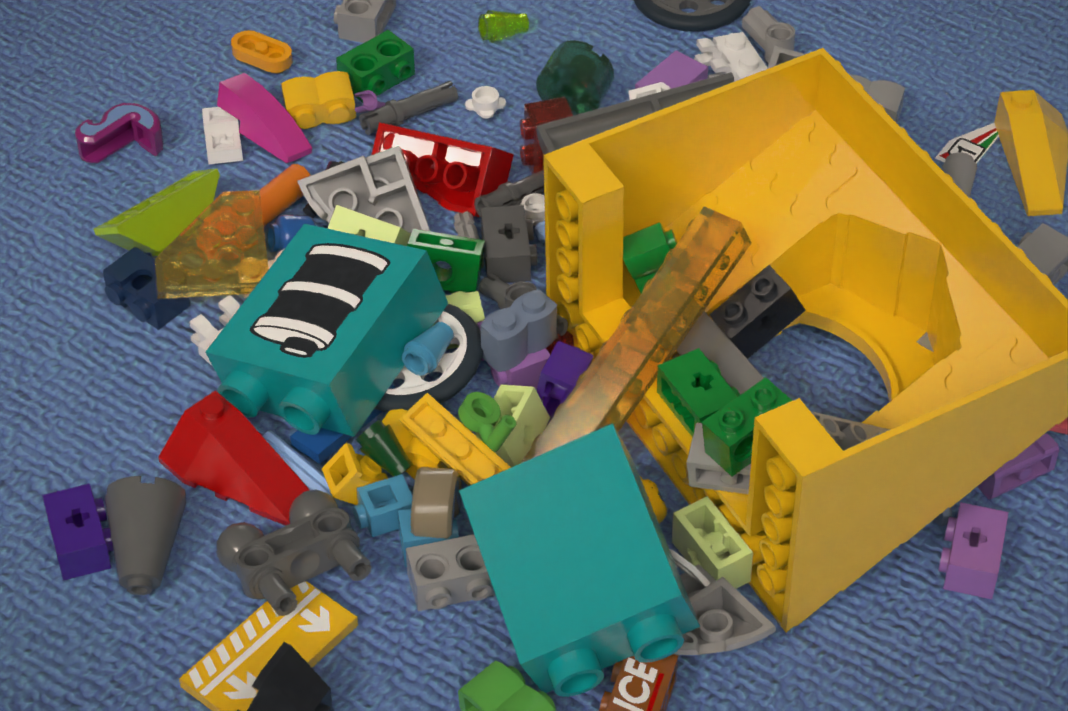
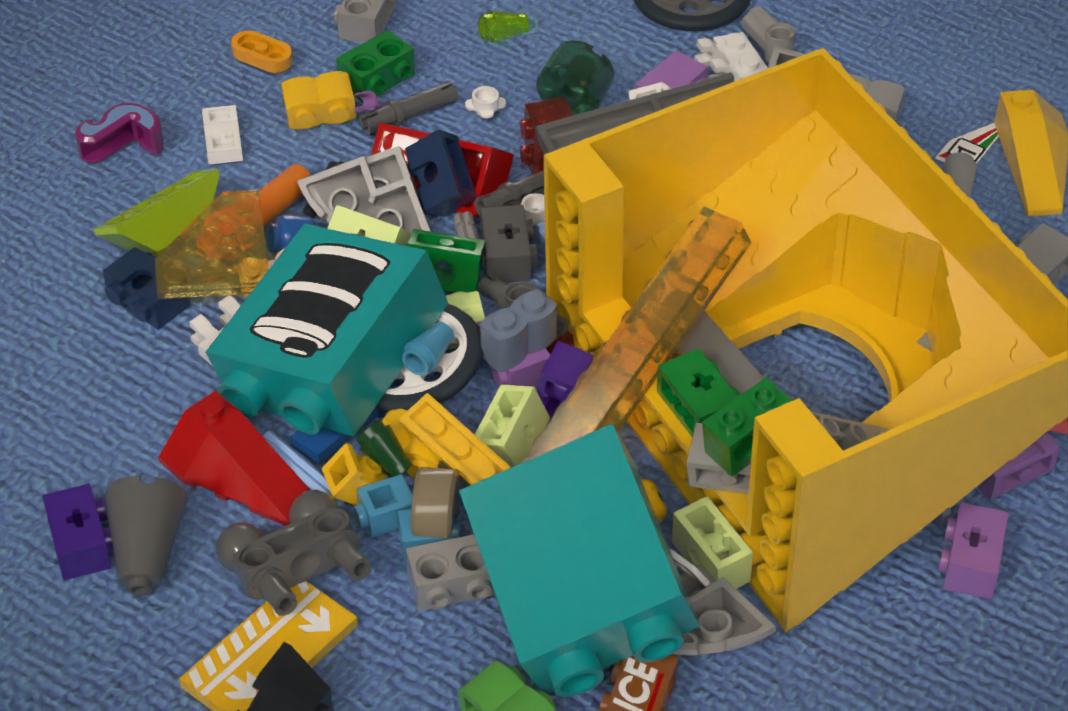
dark pink slope [217,73,312,163] -> none
bright green plate [458,392,517,452] -> none
green brick [623,222,690,300] -> none
black brick [709,265,806,359] -> none
none -> dark blue brick [405,129,478,217]

